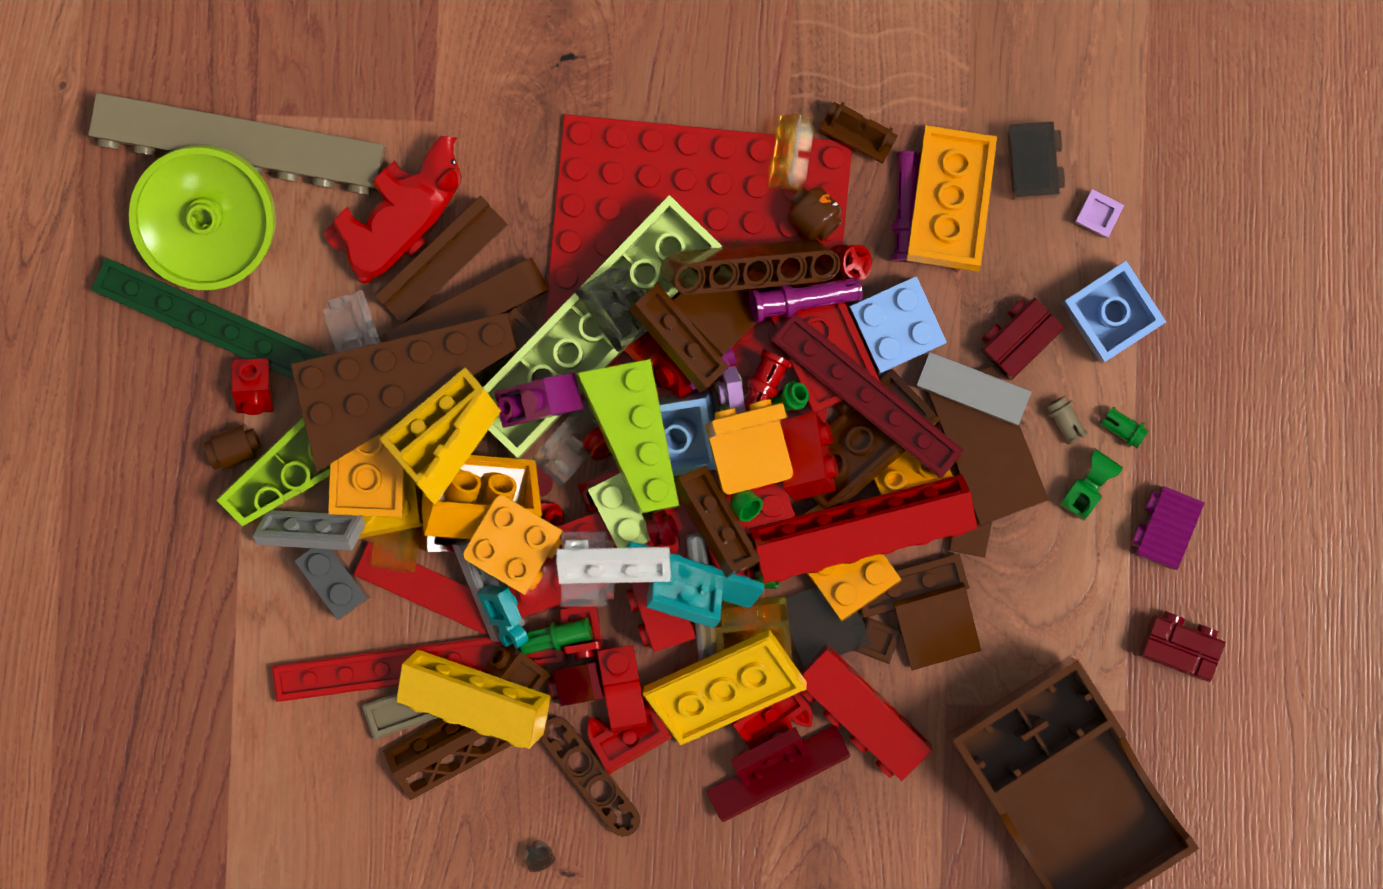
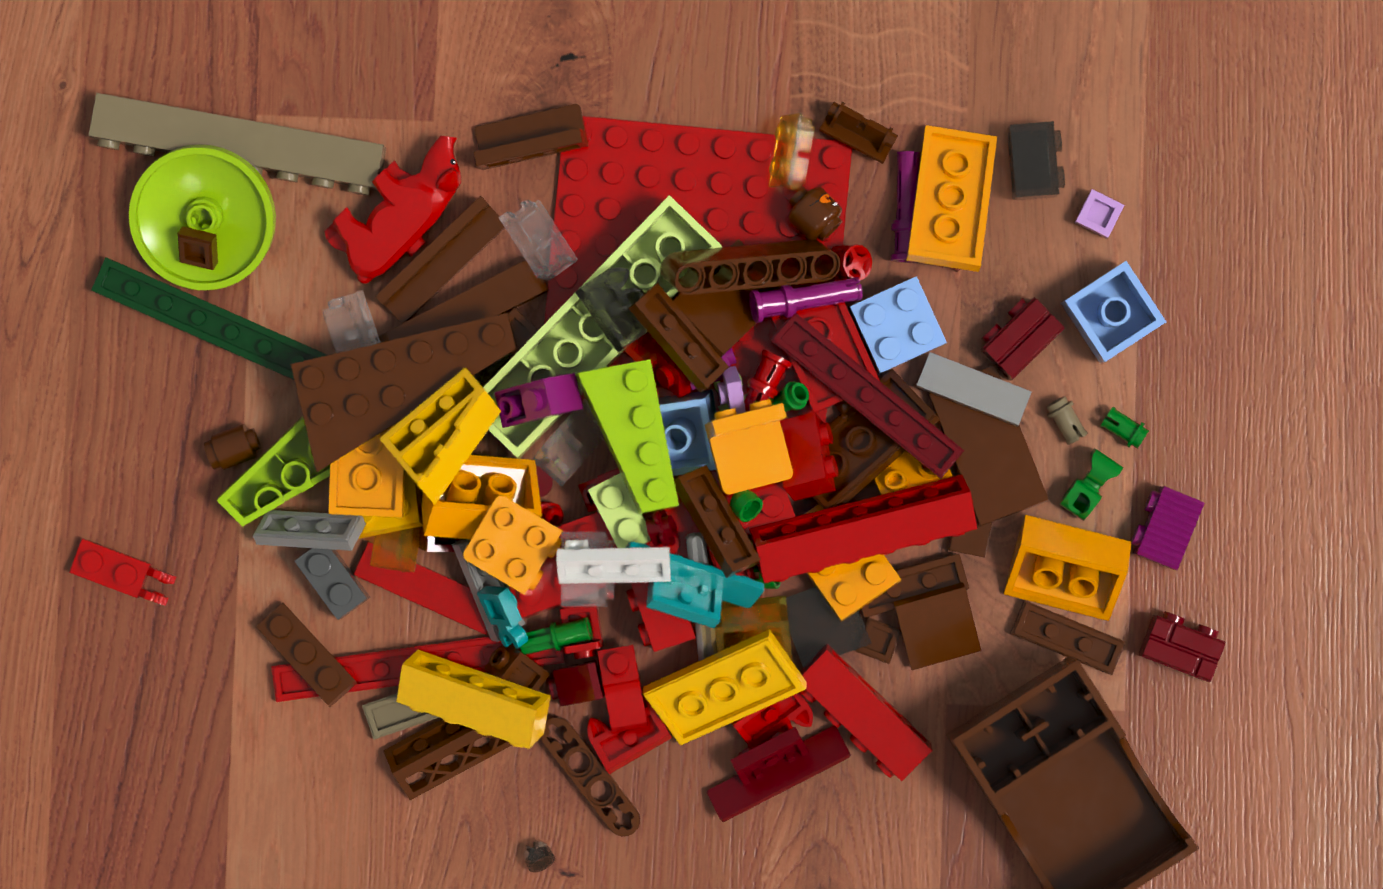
red bracket [232,358,274,415] -> none
red bush [582,426,611,461] -> none
none -> red hinge [69,539,177,606]
none -> reddish brown tile [177,226,218,270]
none -> reddish brown plate [256,603,357,708]
none -> reddish brown panel [474,104,589,170]
none -> clear hinge [499,200,578,281]
none -> light orange slope [1004,515,1131,621]
none -> reddish brown tile [1010,600,1126,675]

